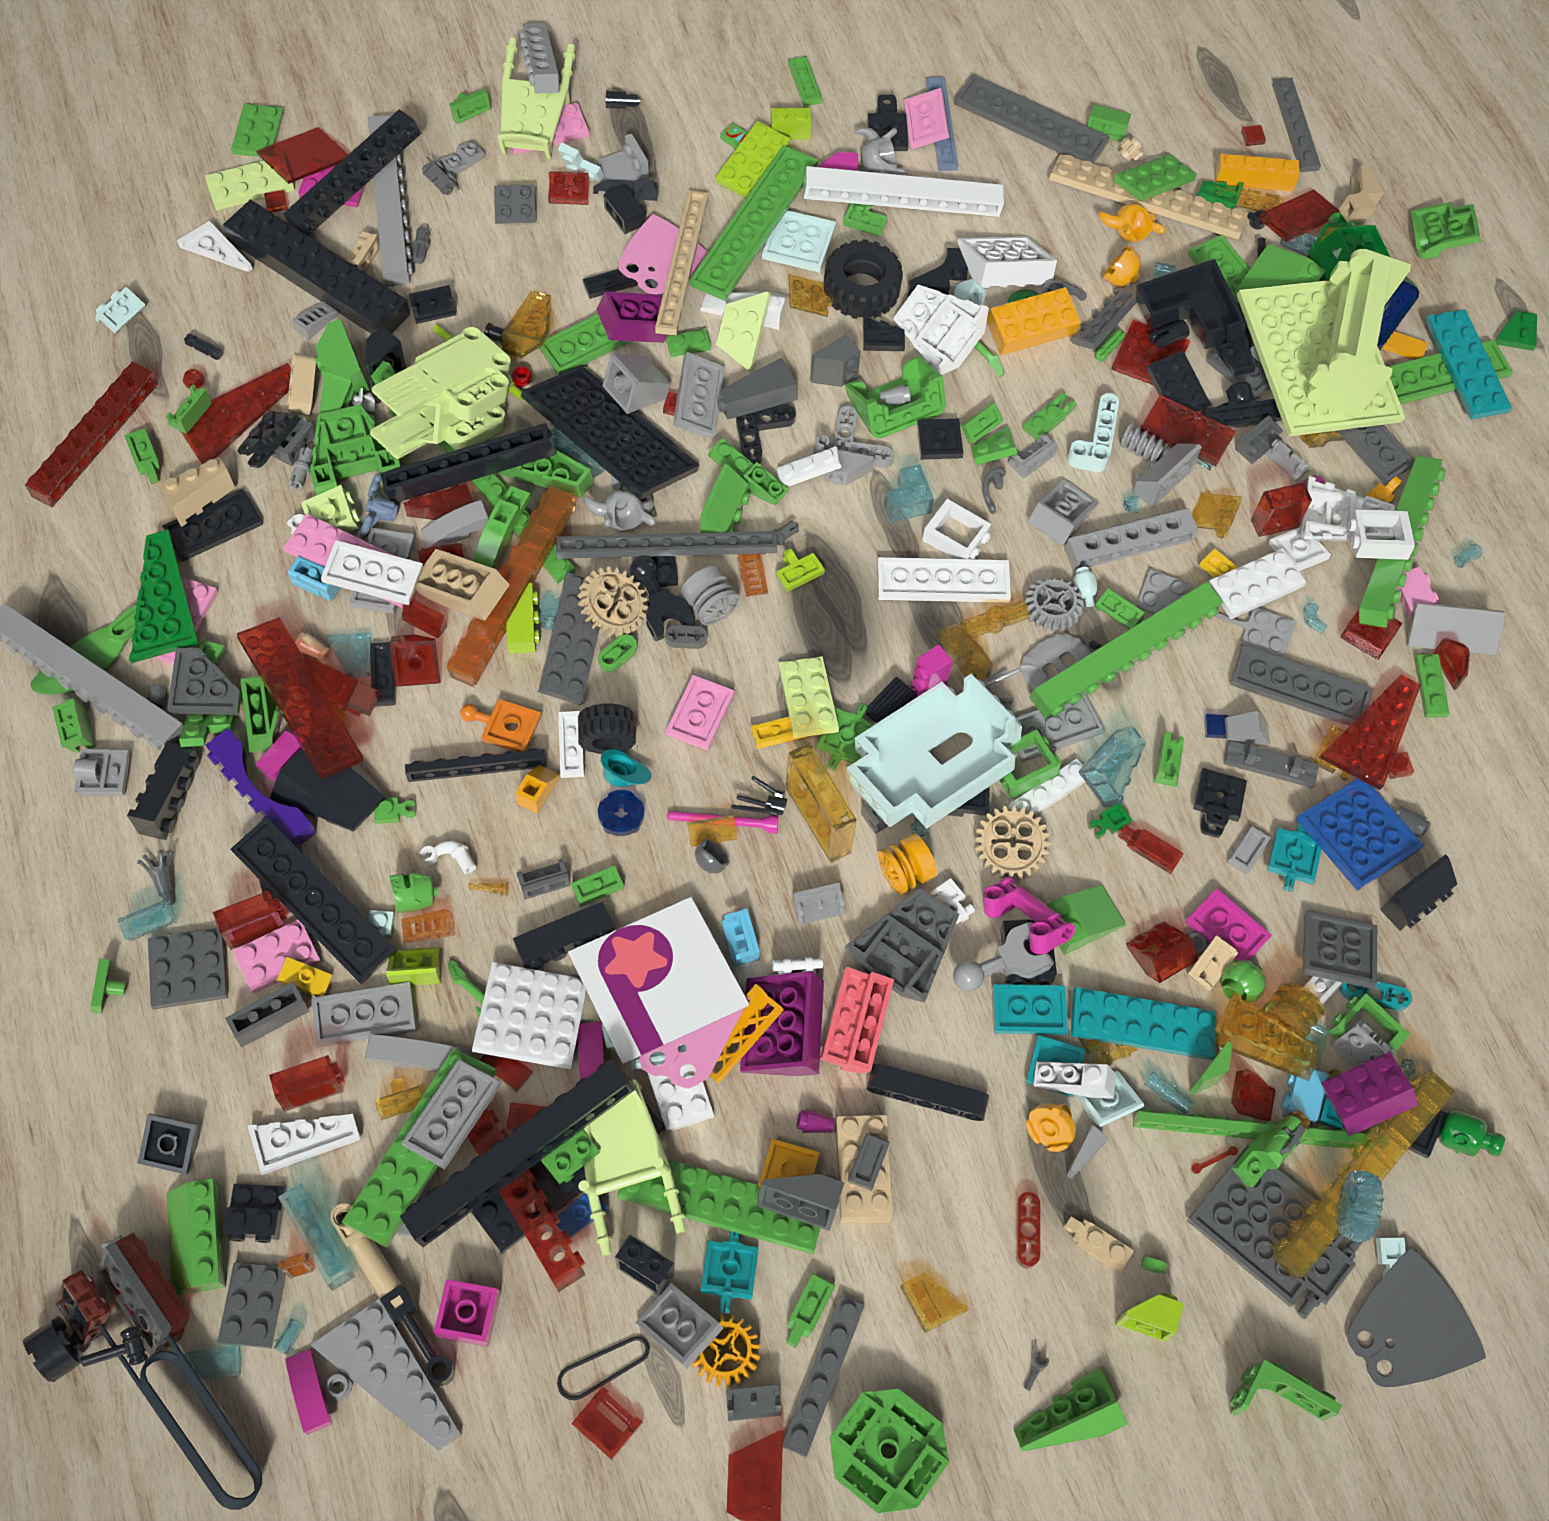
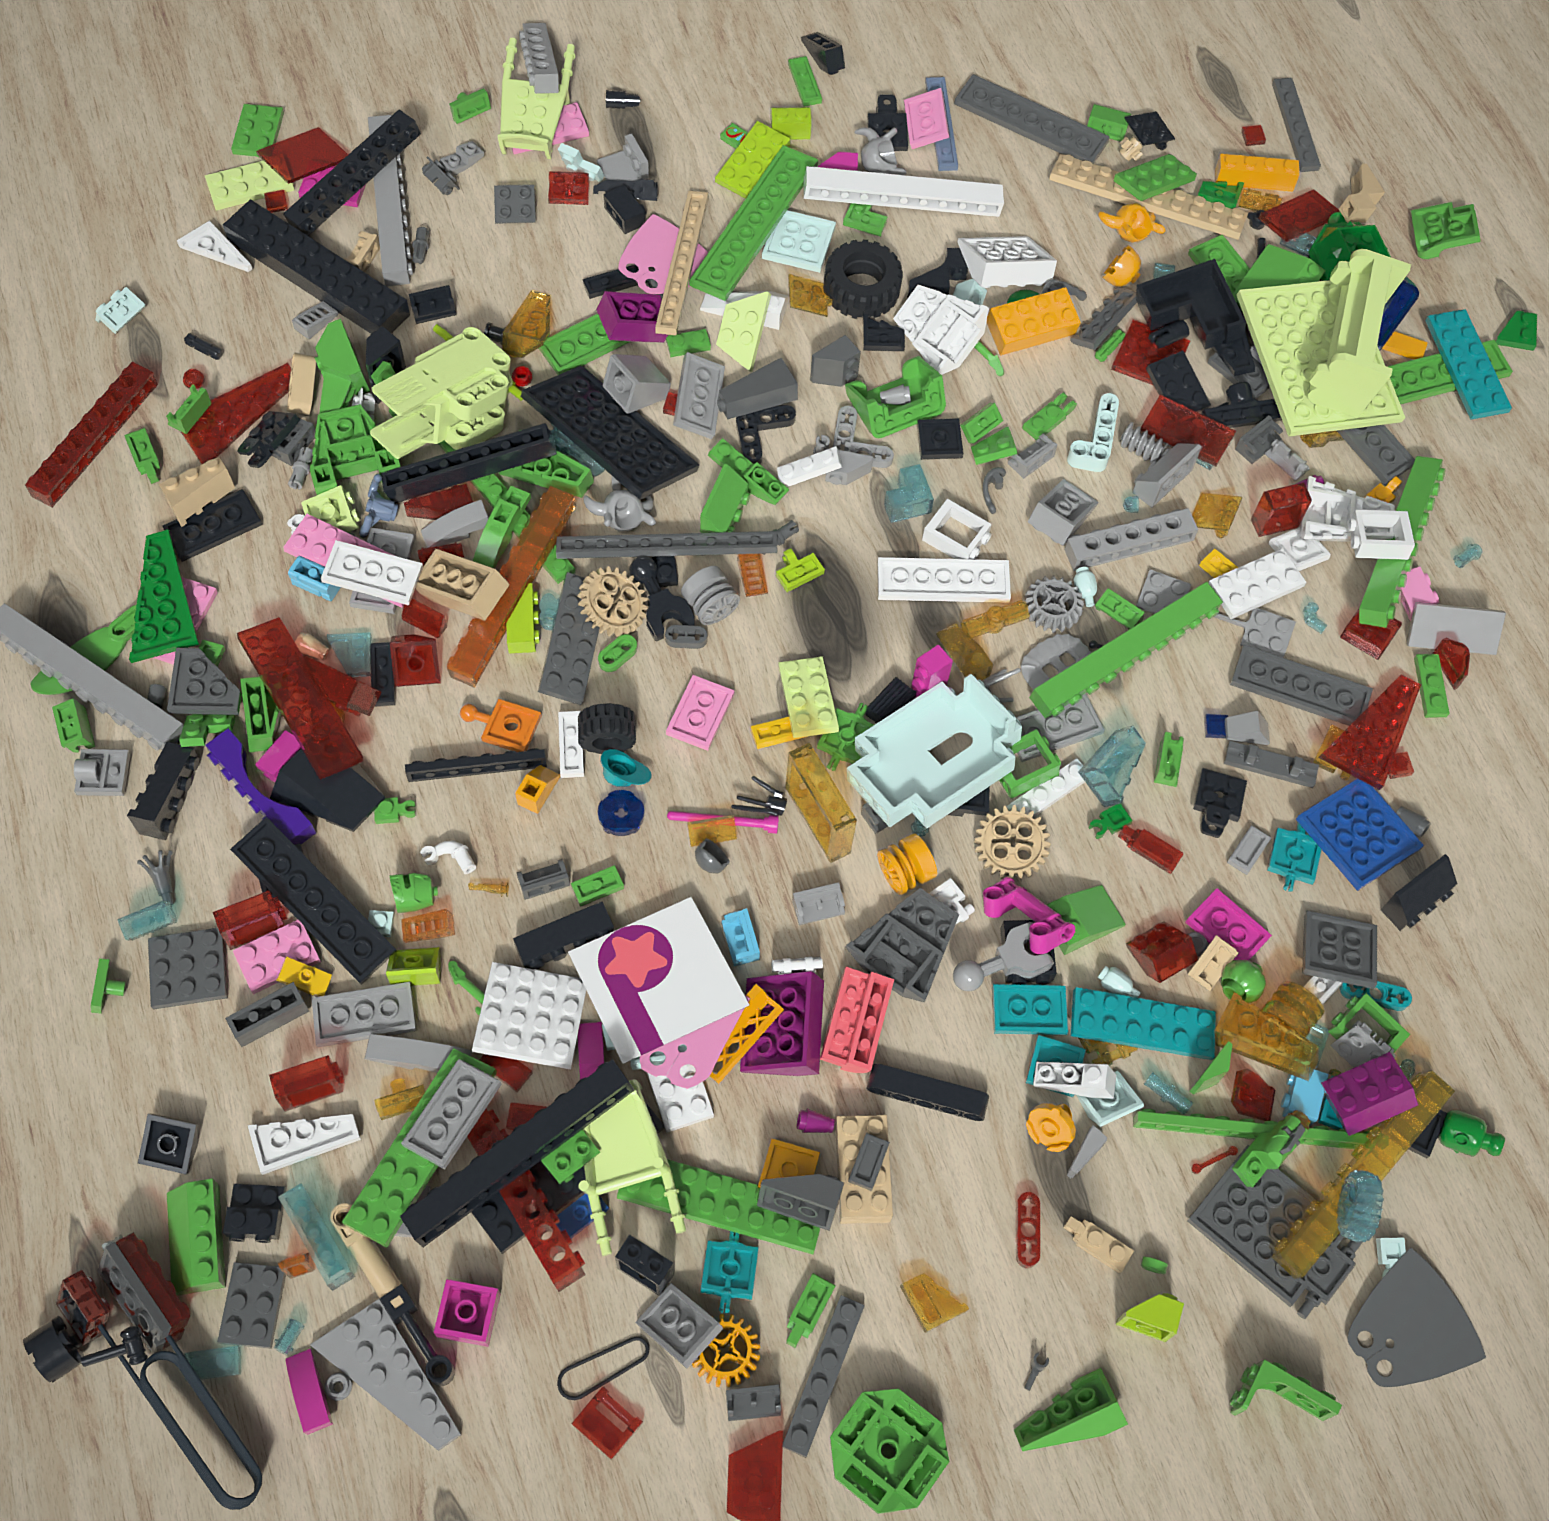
none -> black slope [801,32,845,75]
none -> light aqua plant [1098,966,1141,998]
none -> black hinge [1124,111,1175,150]

